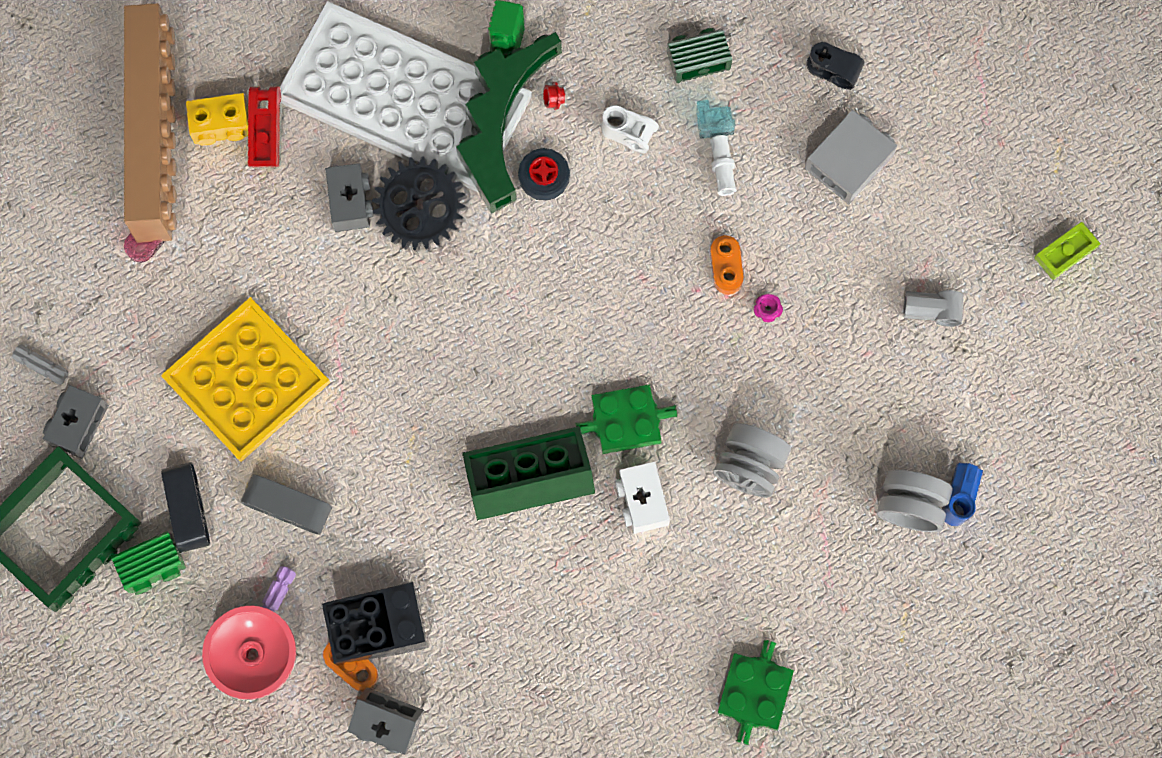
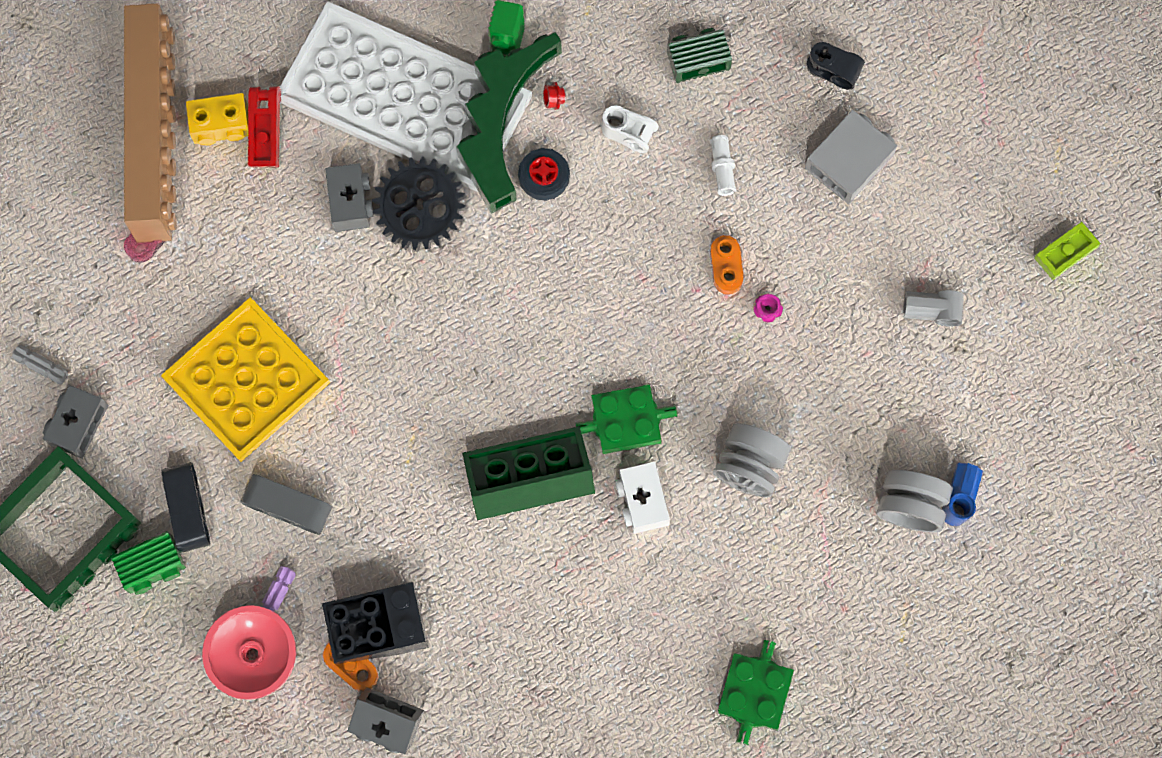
clear light blue panel [696,100,736,139] -> none

